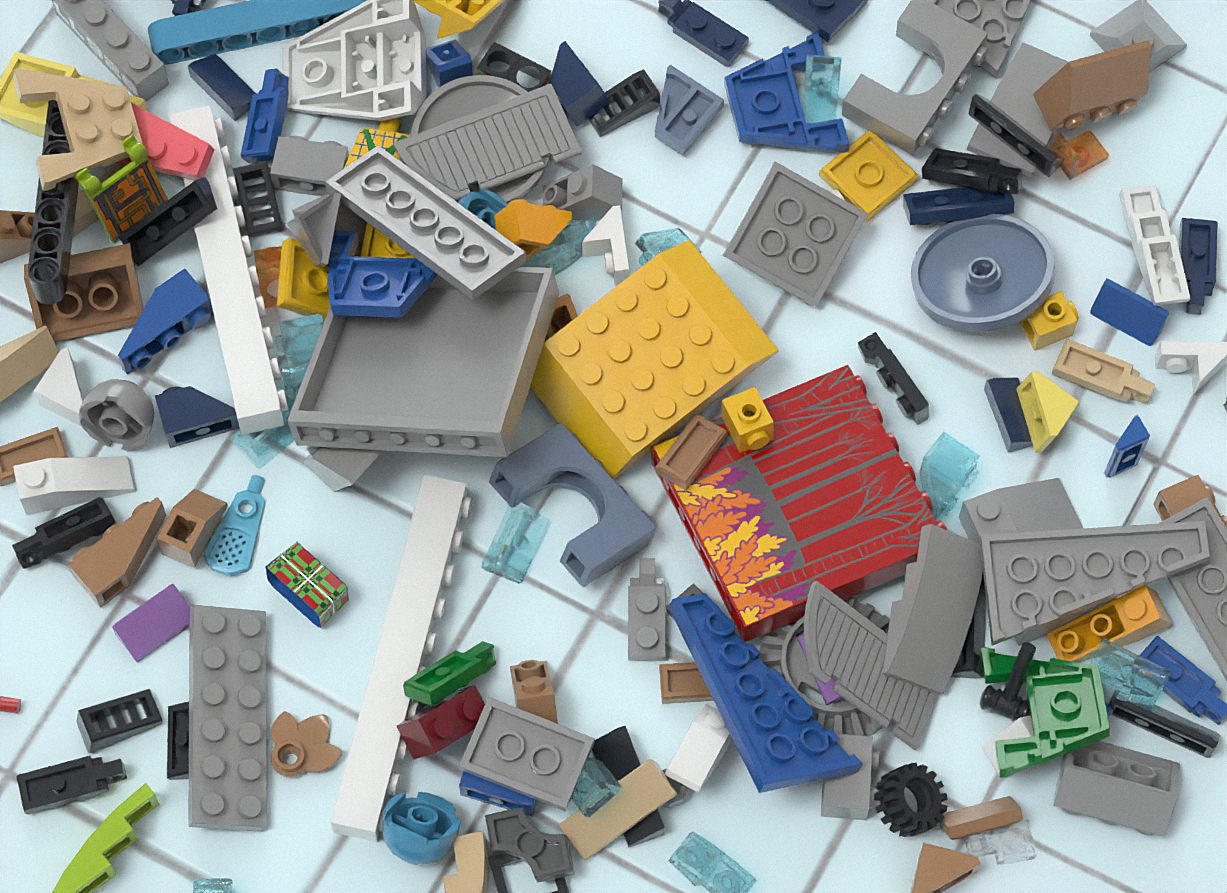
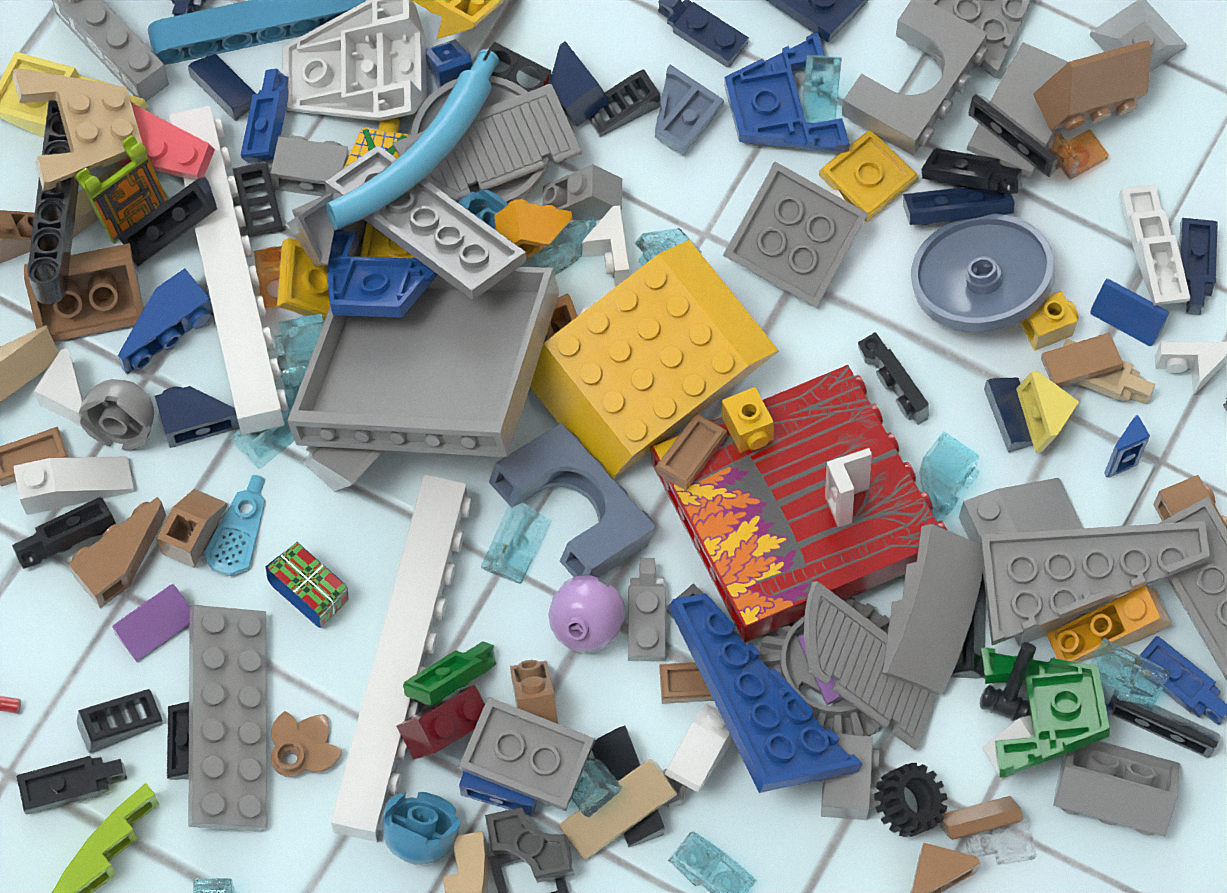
none -> medium azure animal [326,49,499,230]
none -> lavender cylinder [548,575,625,652]
none -> white panel [825,448,872,528]
none -> medium nougat tile [1041,332,1123,387]

